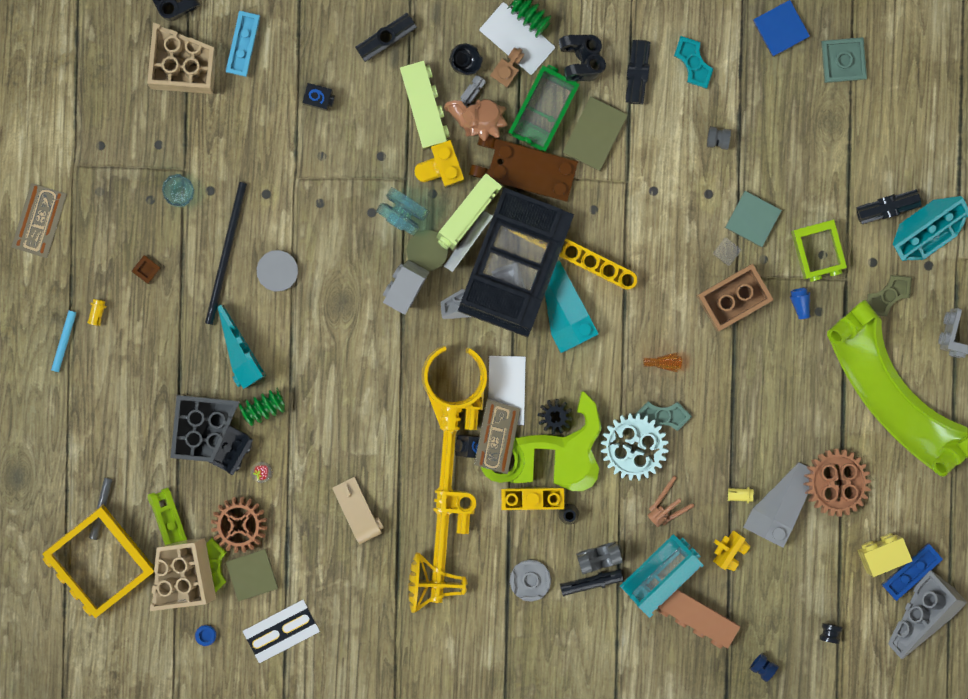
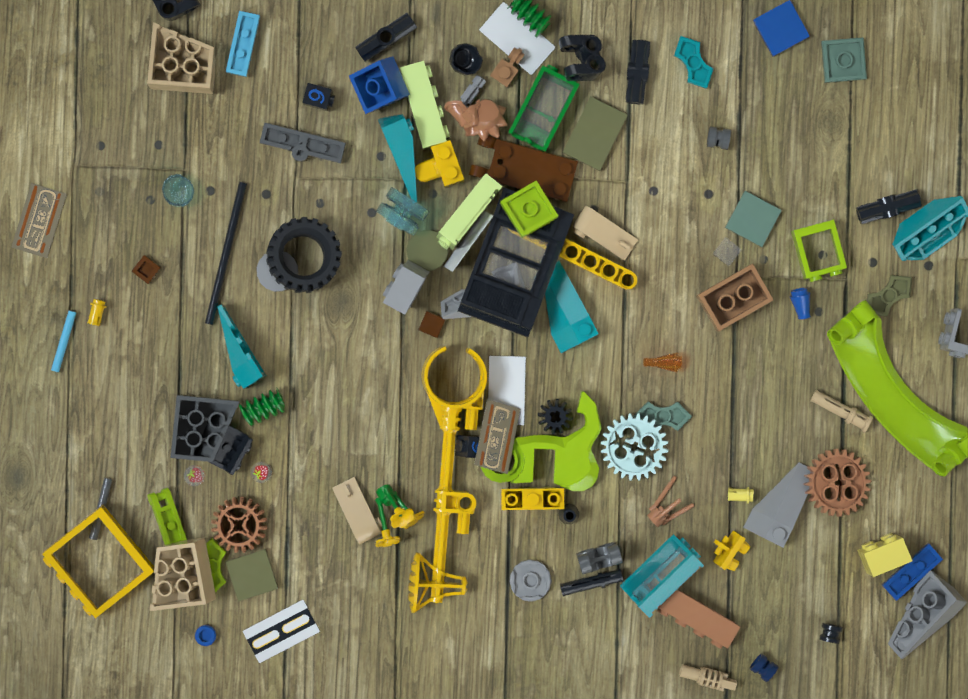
none -> clear tile [184,465,205,486]
none -> dark grey hinge [259,123,346,164]
none -> black tyre [266,217,342,293]
none -> blue brick [349,56,410,114]
none -> plant [375,484,425,547]
none -> teal wedge [378,114,417,204]
none -> reddish brown tile [418,311,446,338]
none -> lime plate [500,181,558,238]
none -> tan door [572,205,638,261]
none -> tan hinge [679,664,737,691]
none -> tan pin [810,389,873,433]

